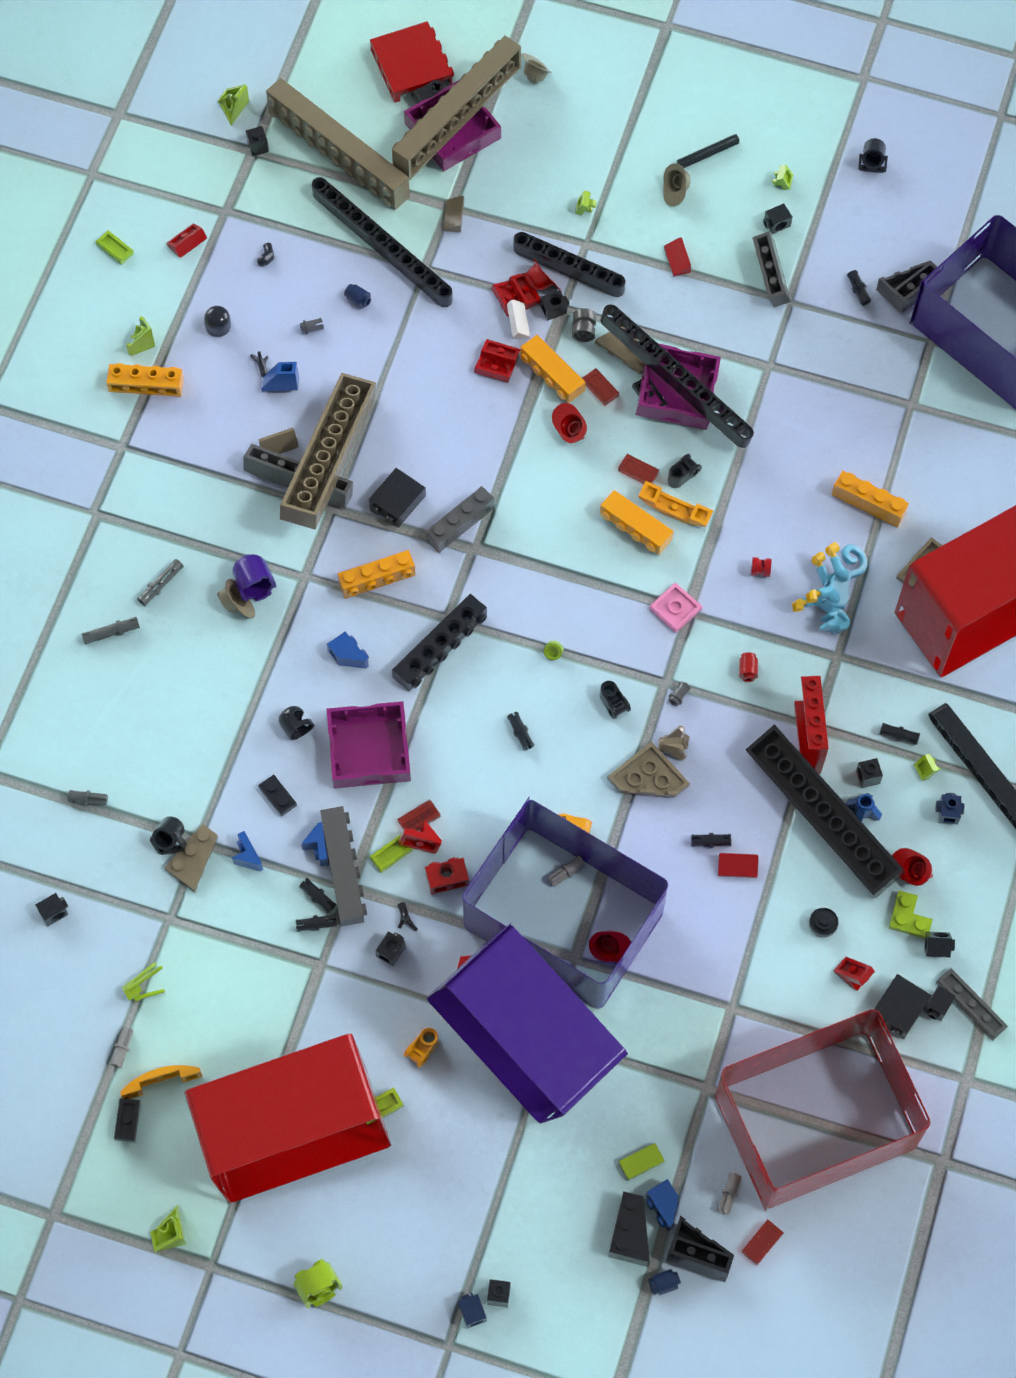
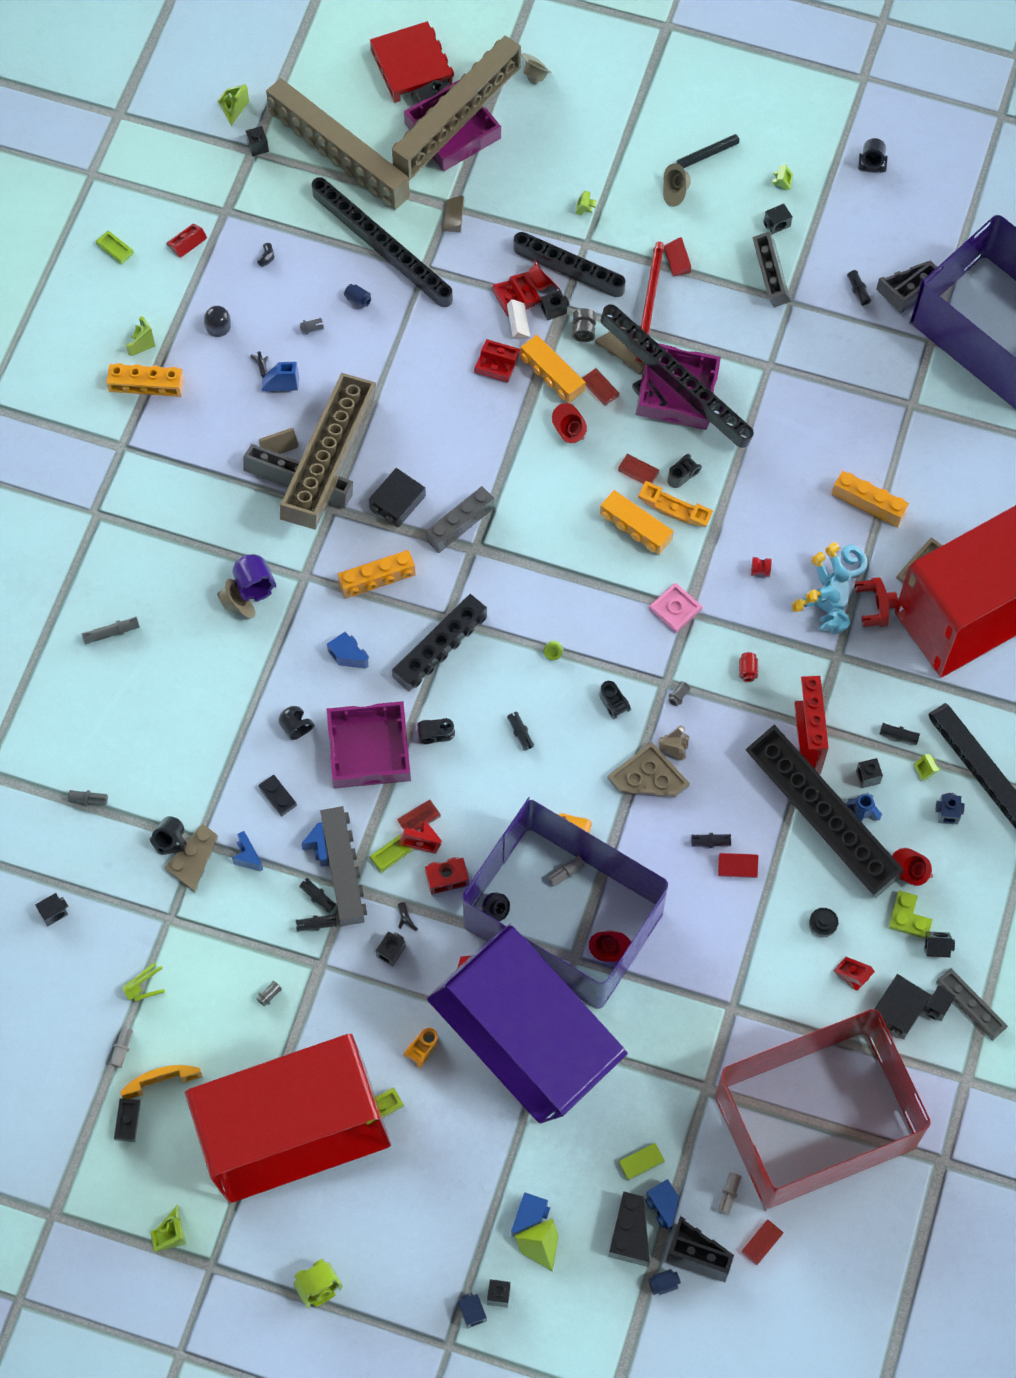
dark grey pin [137,559,184,606] -> none
none -> dark grey pin [256,981,282,1007]
none -> black piece [417,718,455,744]
none -> black plate [482,892,510,922]
none -> blue slope [511,1192,551,1237]
none -> lime slope [514,1218,559,1272]
none -> red piece [636,241,664,362]
none -> red connector [854,577,898,628]

